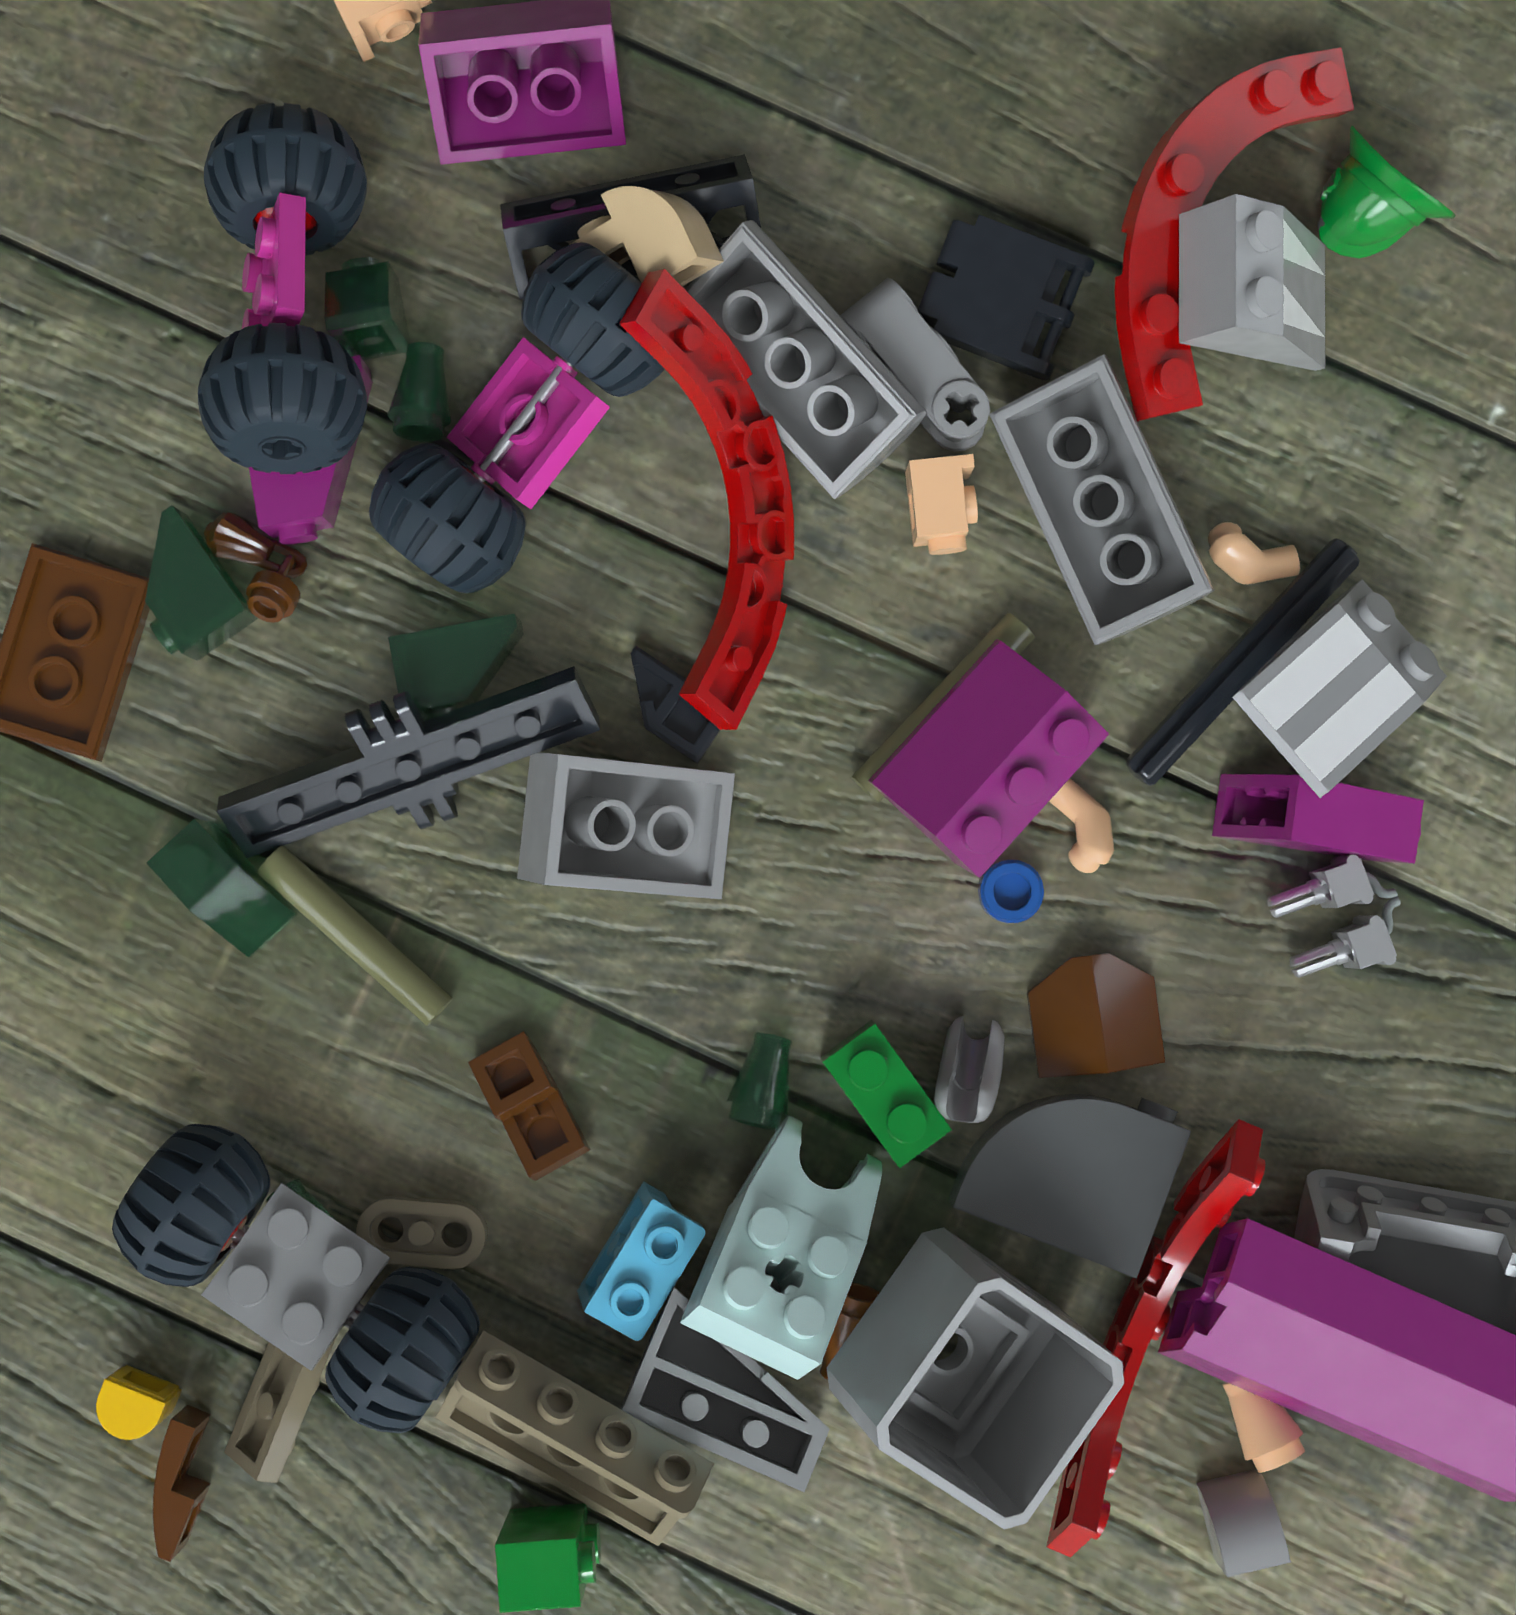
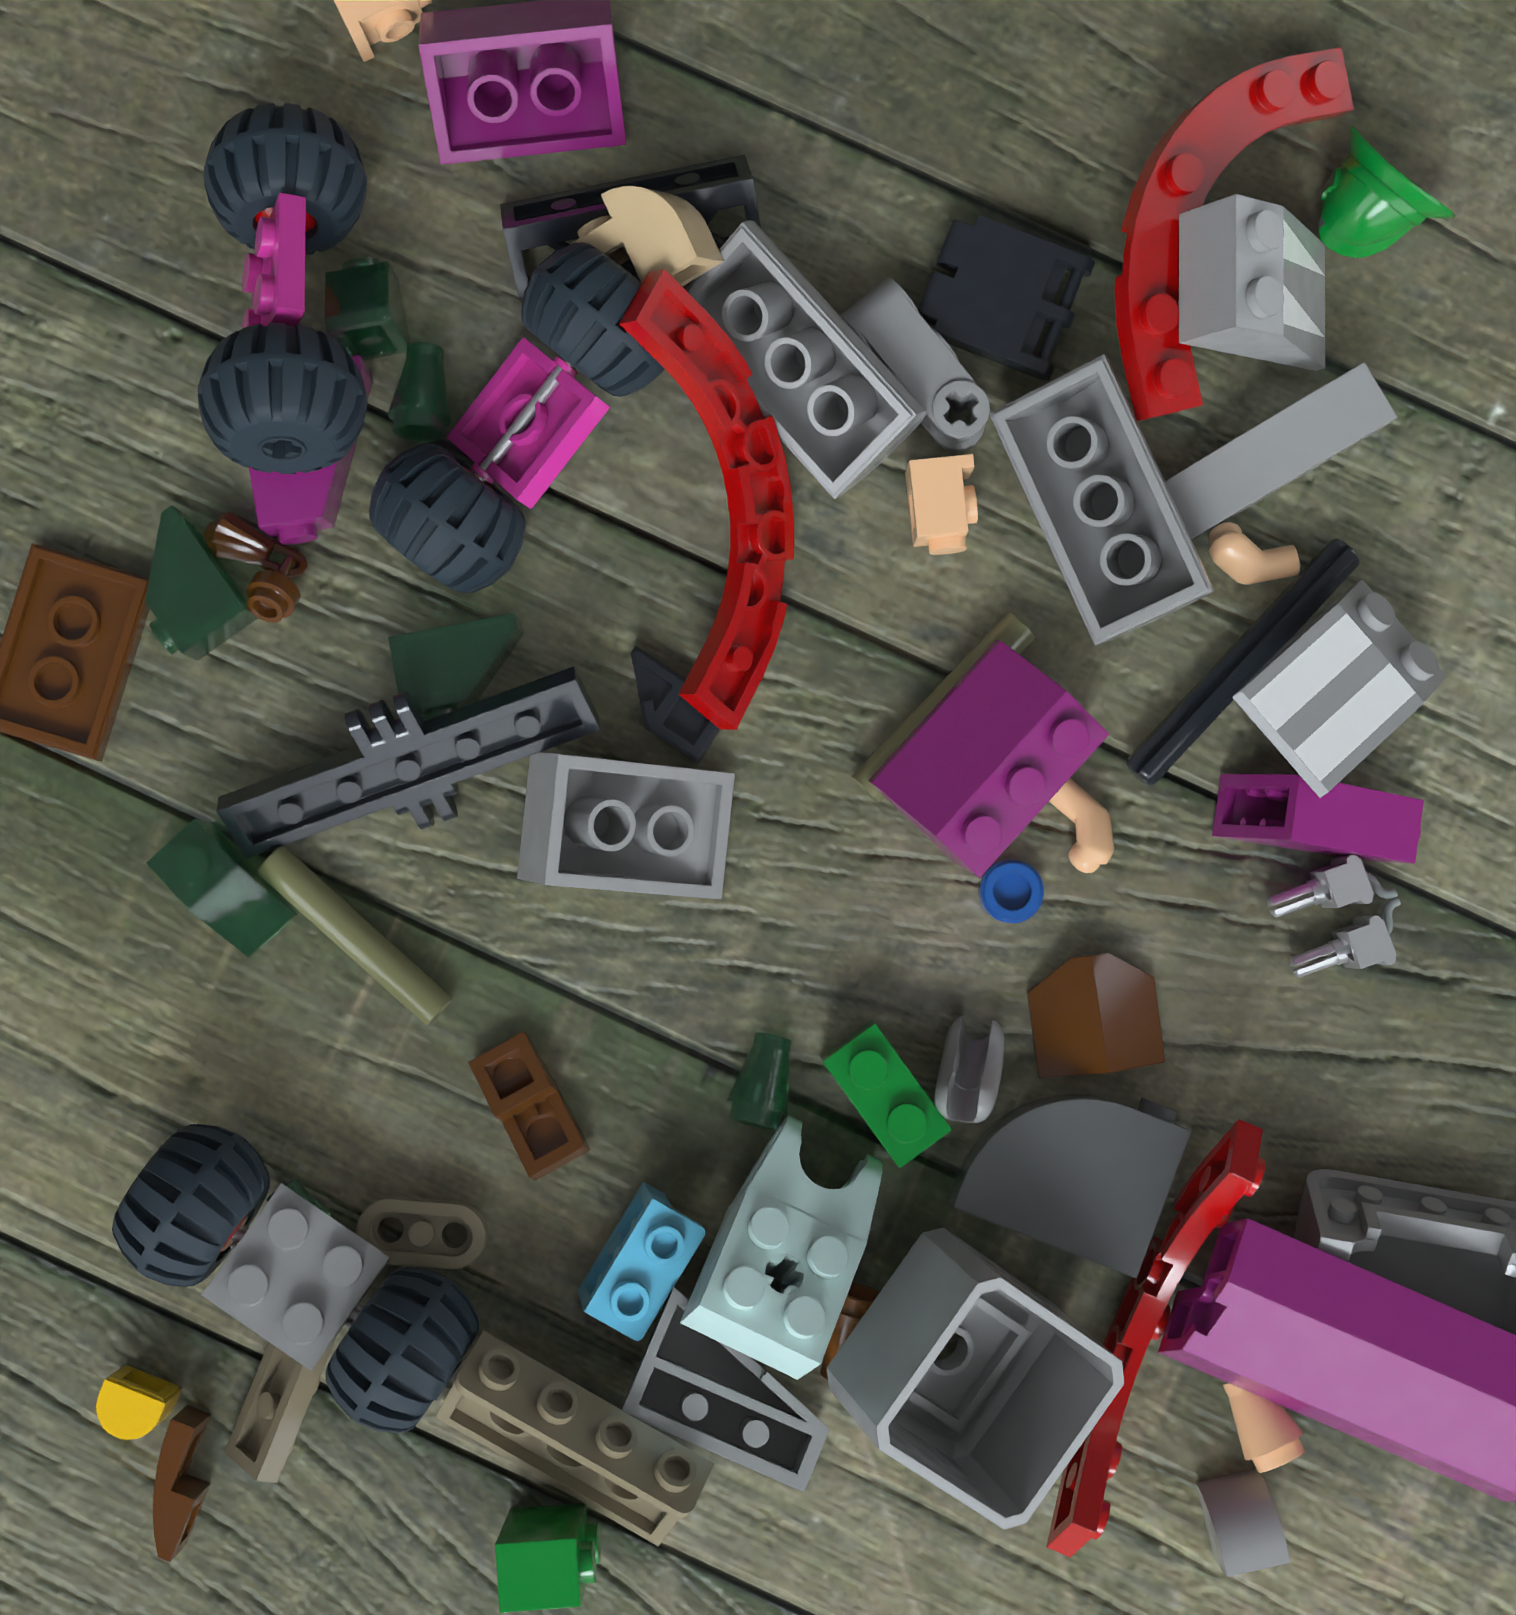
none -> light grey slope [1165,362,1397,540]

